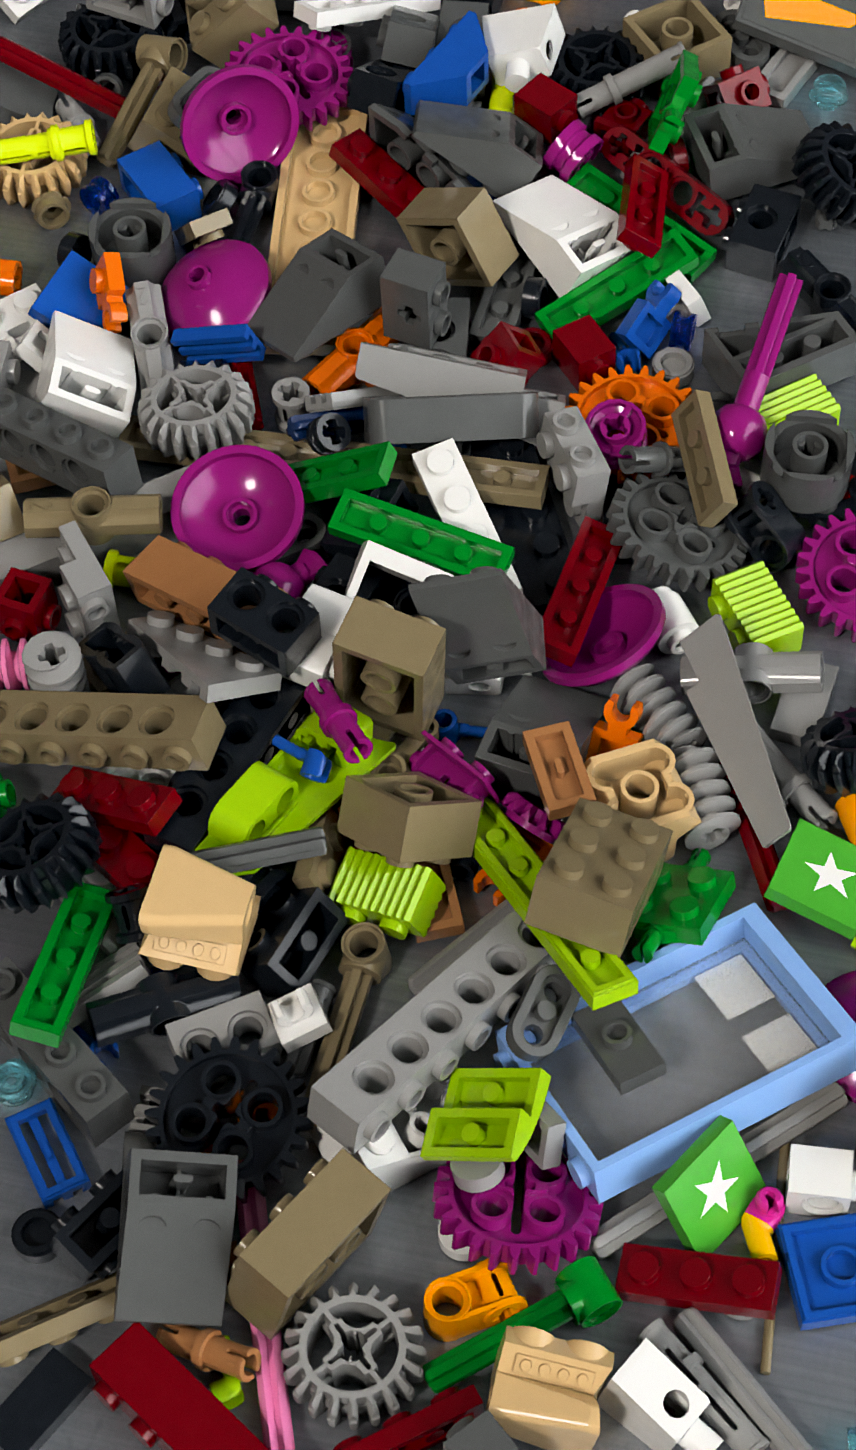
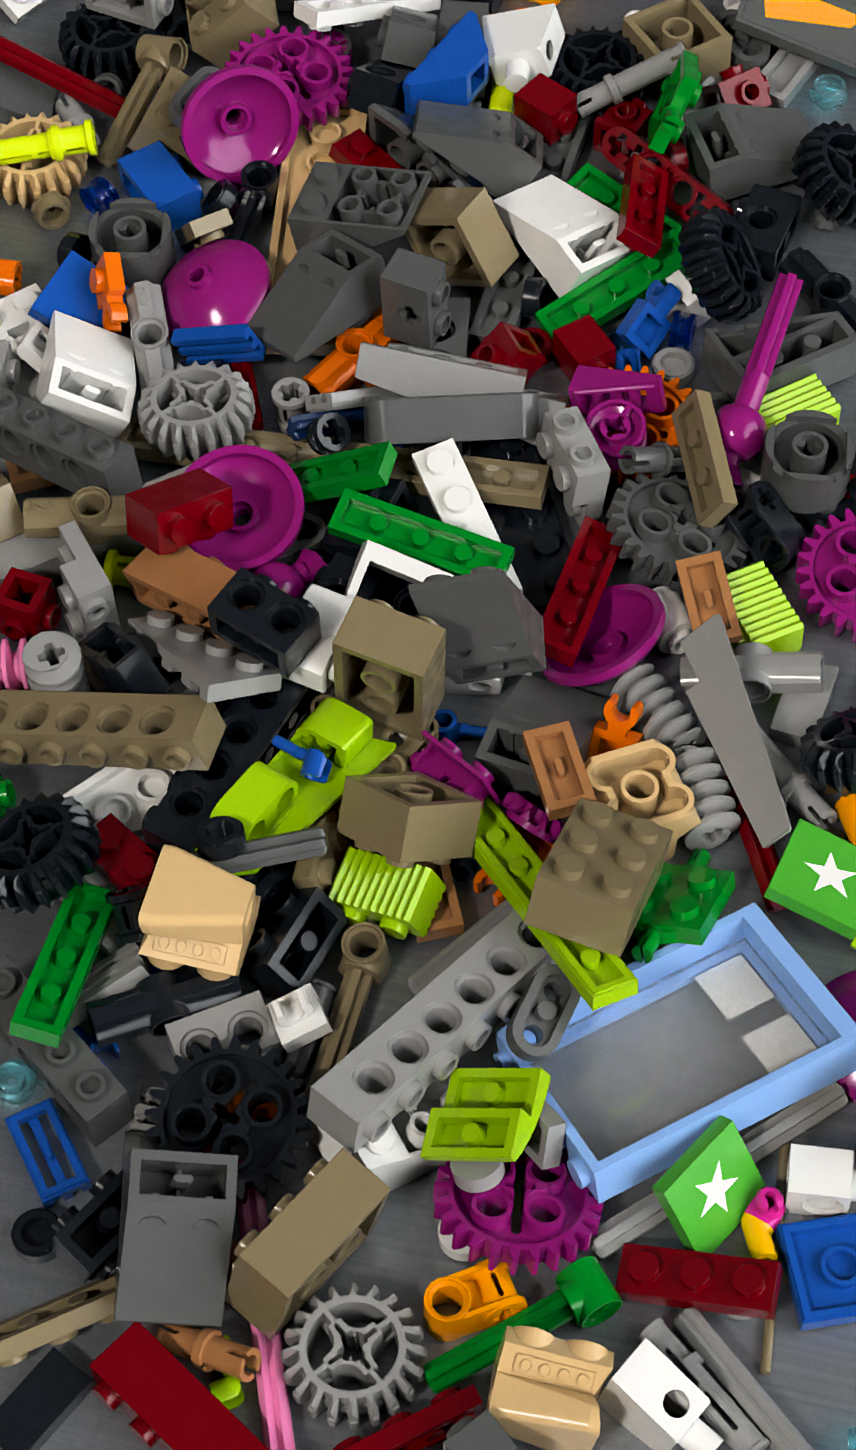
dark red plate [51,766,183,837] -> none
magenta pin [304,678,373,764] -> none
magenta wheel [543,119,604,183] -> none
dark grey plate [571,1000,667,1096] -> none
none -> dark red brick [125,468,234,555]
none -> black tile [195,816,246,861]
none -> dark grey slope [287,161,432,252]
none -> magenta slope [568,365,667,418]
none -> medium nougat plate [675,550,742,644]
none -> black gear [678,208,764,323]

